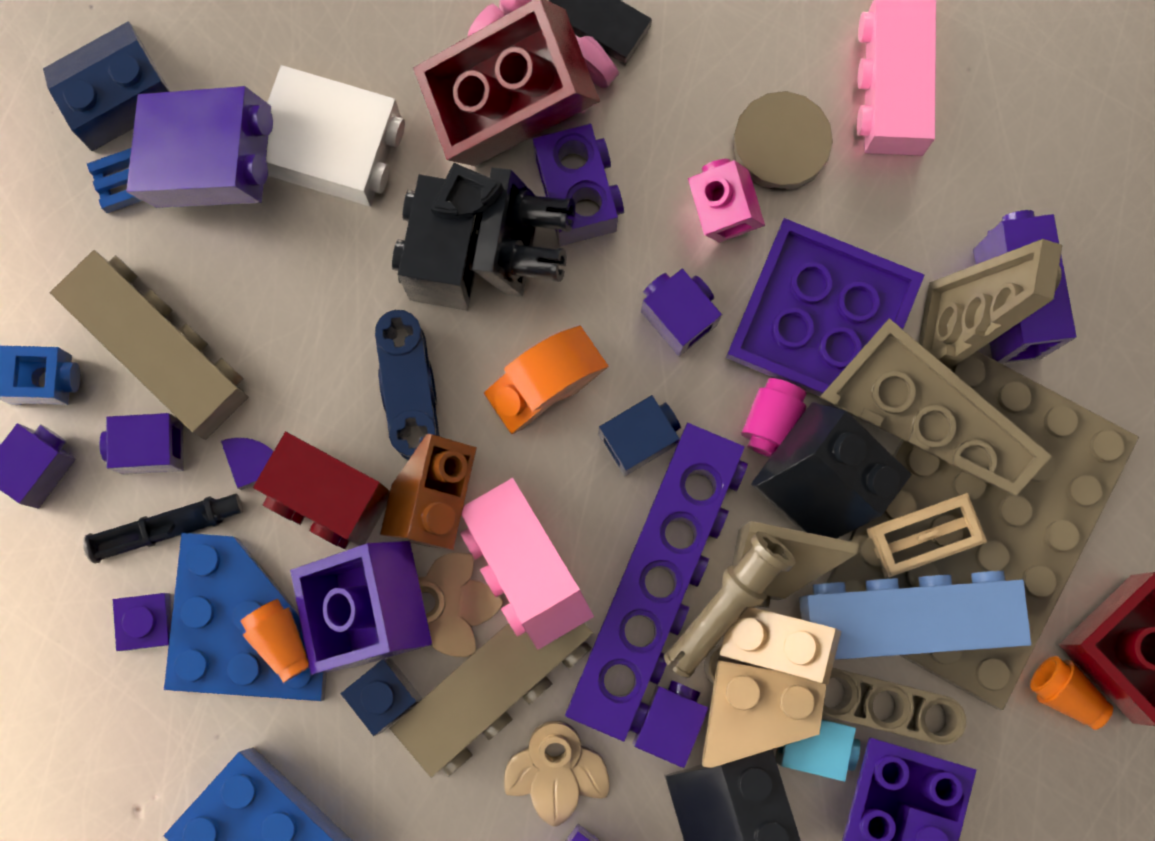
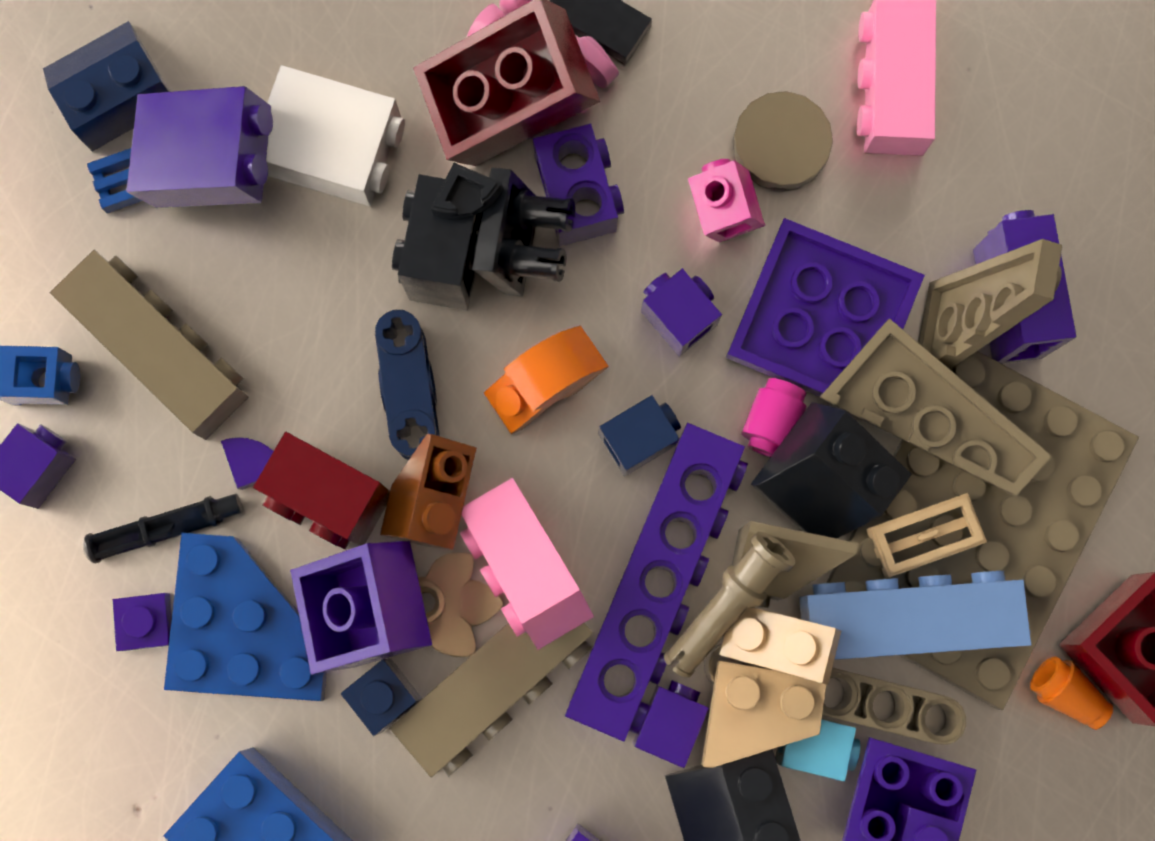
dark purple brick [99,413,184,475] -> none
orange cone [240,599,309,683] -> none
tan plate [504,721,610,827] -> none

